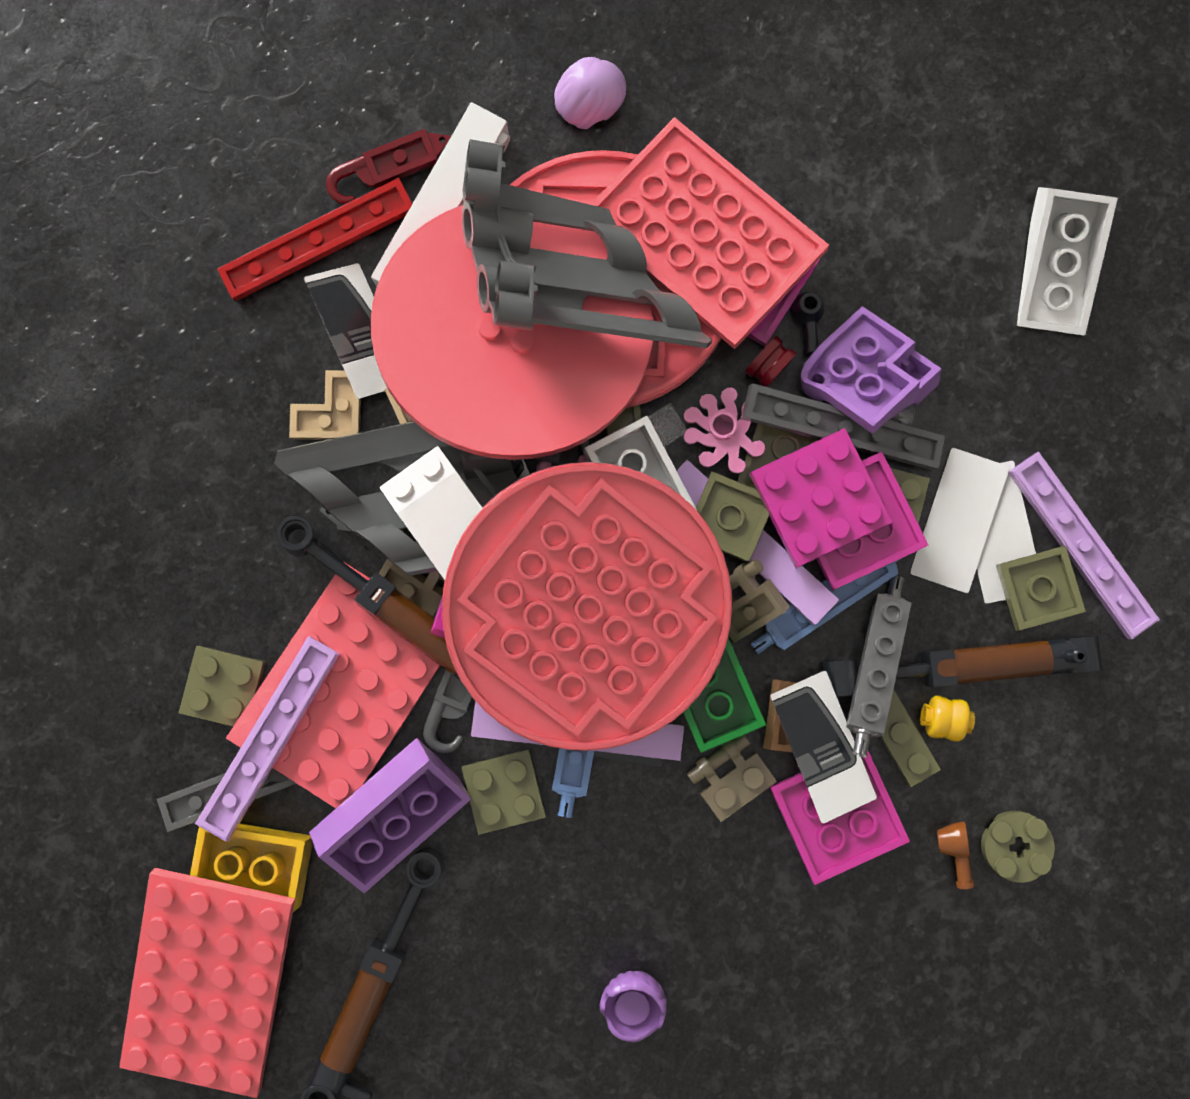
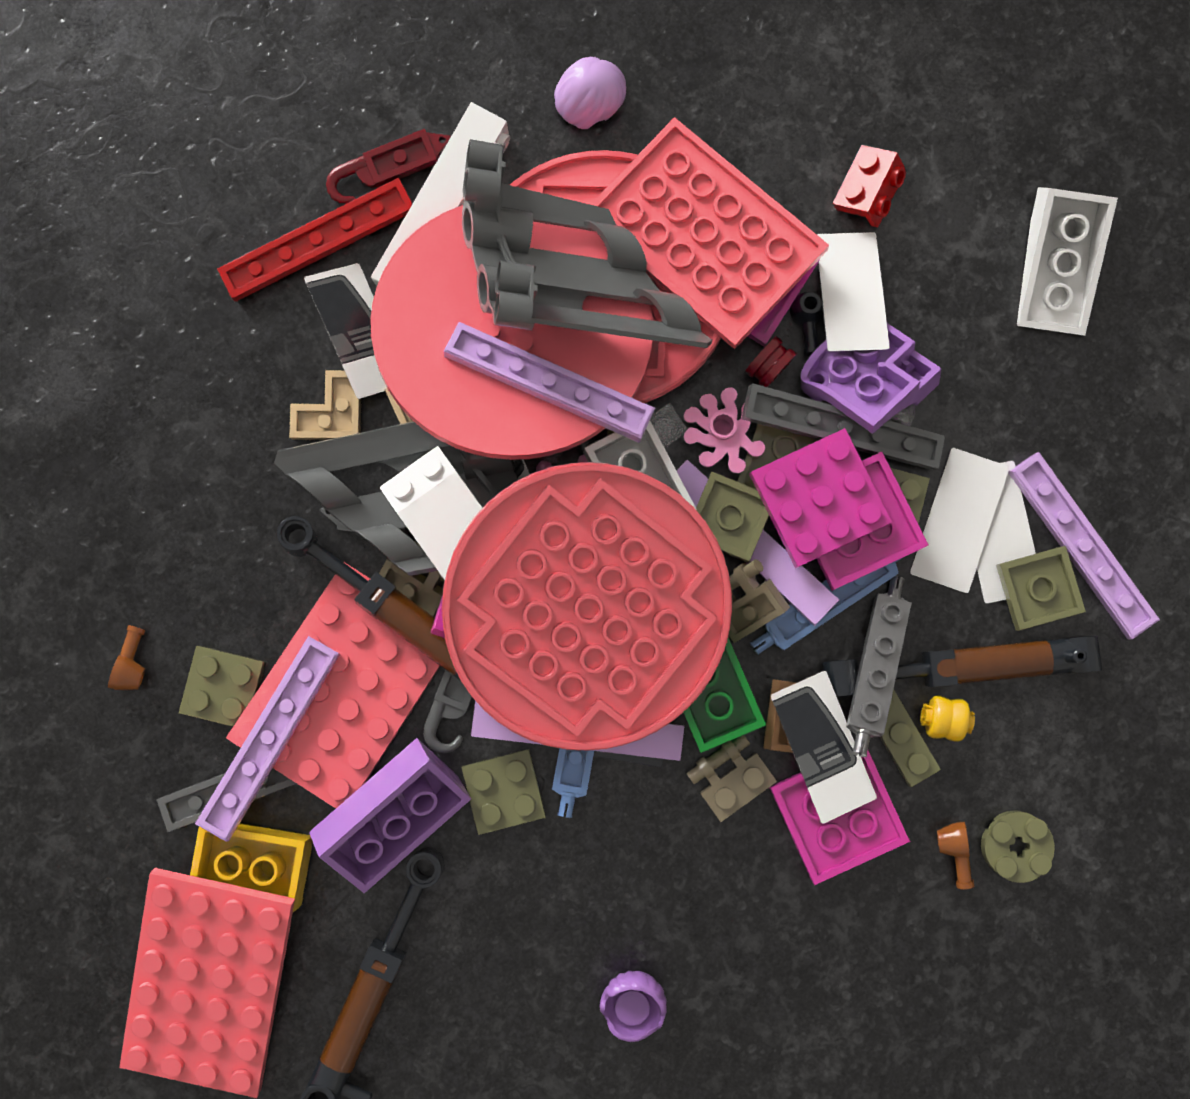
none -> dark orange bar [108,625,145,690]
none -> lavender tile [443,322,655,443]
none -> white sticker [817,232,890,351]
none -> bracket [833,145,906,227]

